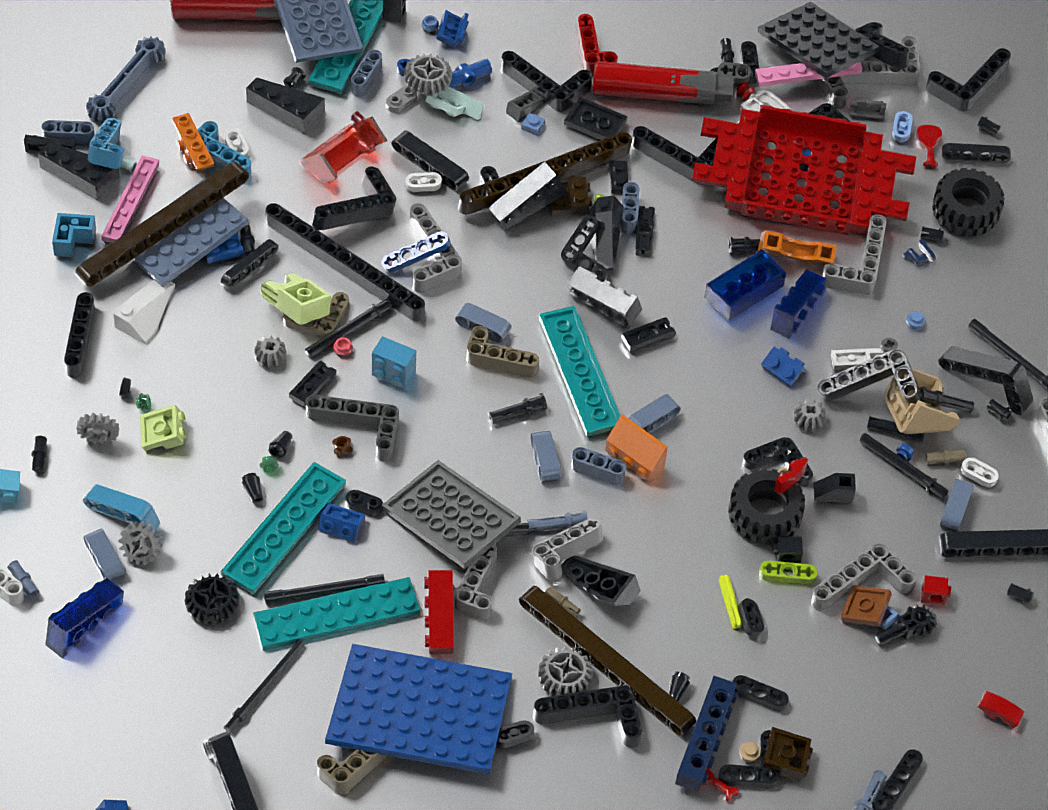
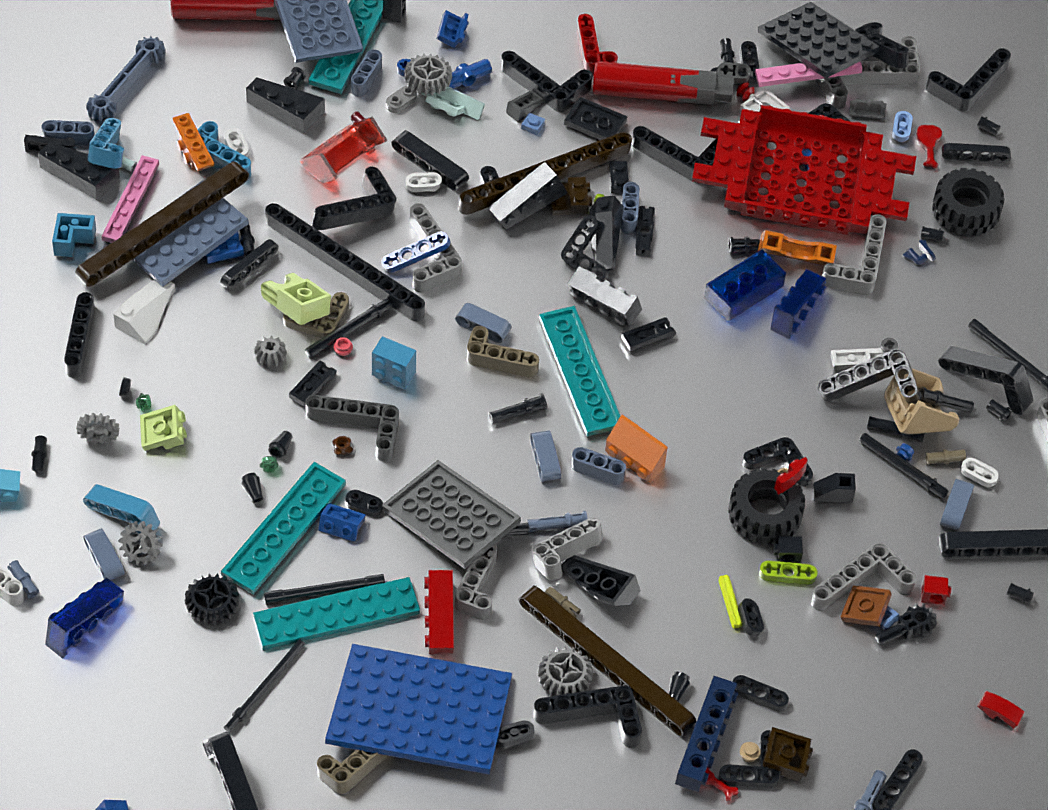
medium blue plate [422,15,439,32] -> none
sand blue beam [628,394,681,433] -> none
blue bracket [761,346,807,387] -> none
light grey gear [794,399,826,432] -> none
medium blue plate [906,311,925,329] -> none

